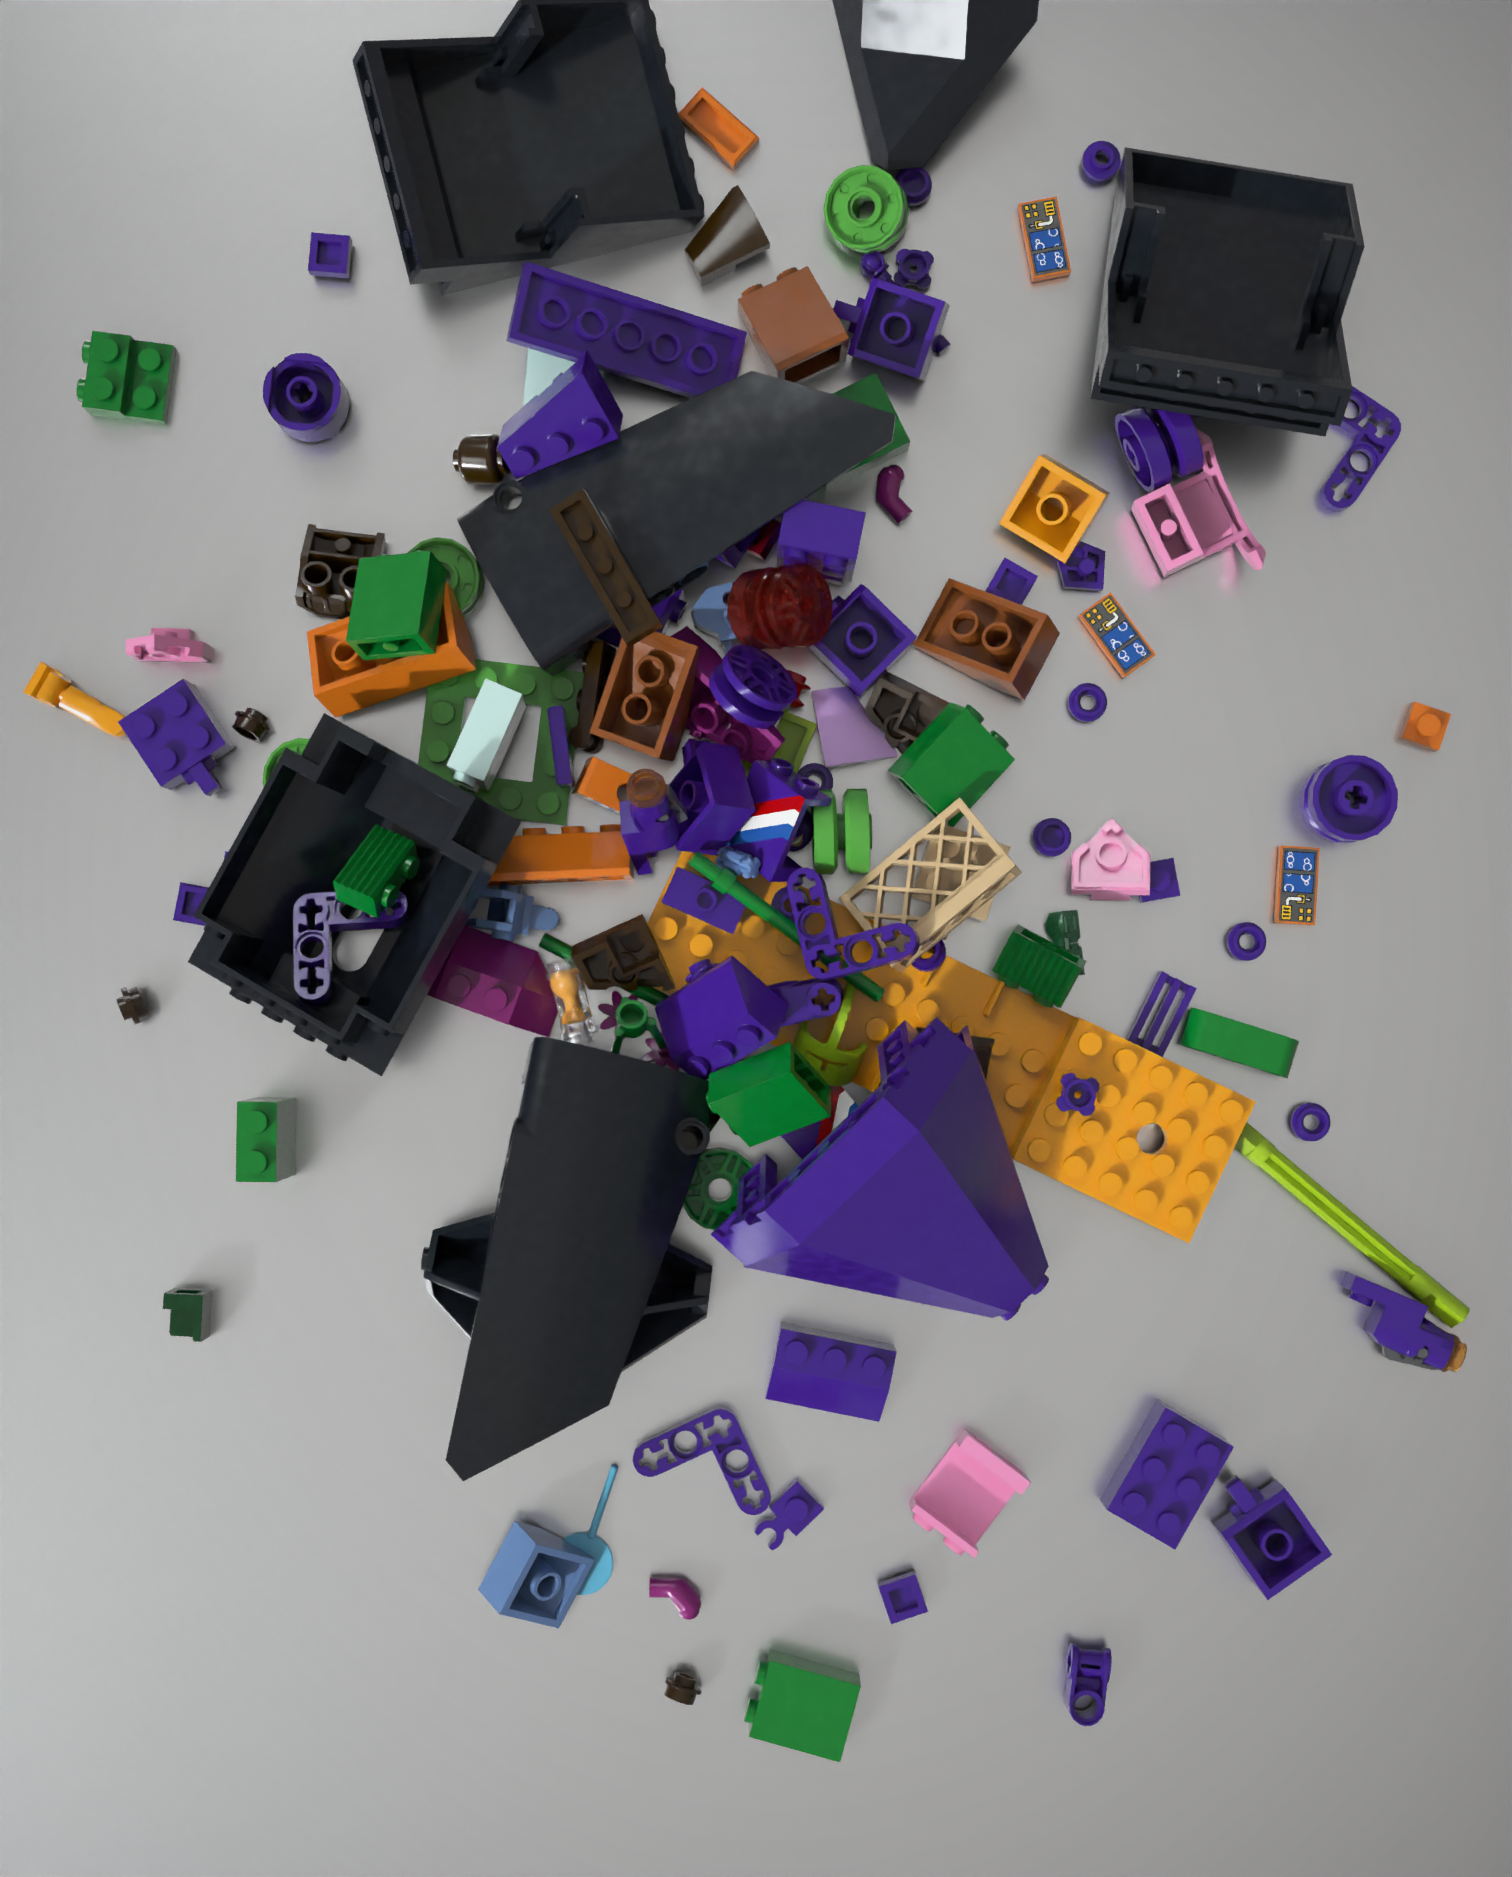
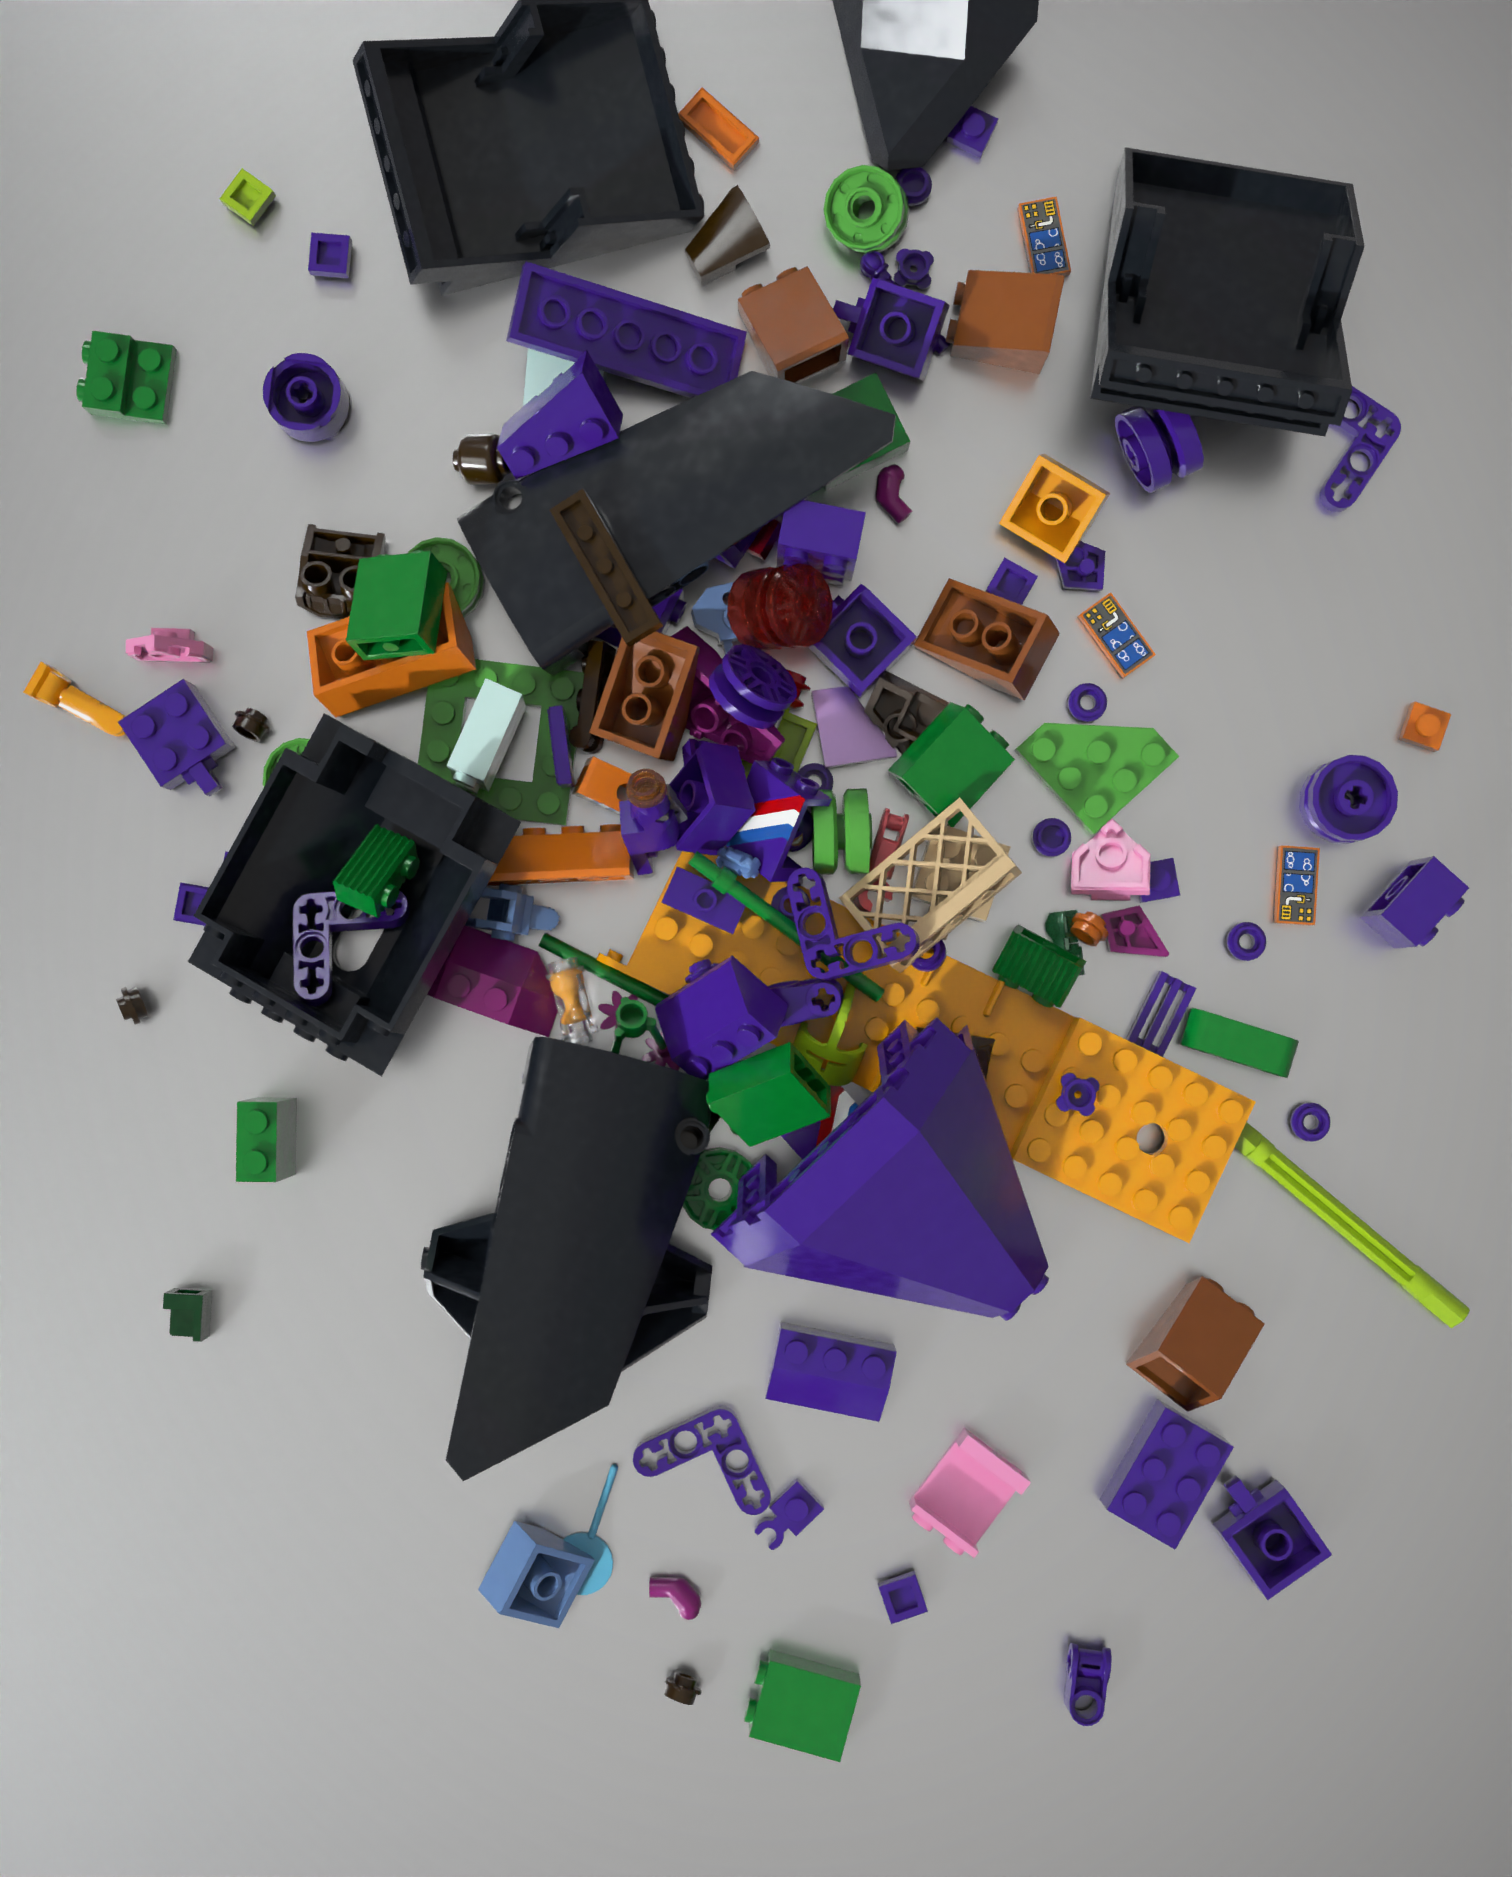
dark brown slope [571,914,675,991] -> none
dark purple plate [1082,141,1121,181] -> none
bright pink piece [1131,429,1266,577] -> none
dark purple plate [1340,1271,1467,1372] -> none
none -> lime plate [219,168,276,226]
none -> coral piece [853,808,909,912]
none -> dark orange slope [945,270,1065,374]
none -> dark purple plate [947,106,999,158]
none -> bright green plate [1014,723,1179,835]
none -> orange plate [1070,911,1109,946]
none -> magenta piece [1101,905,1169,957]
none -> dark orange slope [1126,1276,1265,1412]
none -> dark purple brick [1360,856,1469,948]

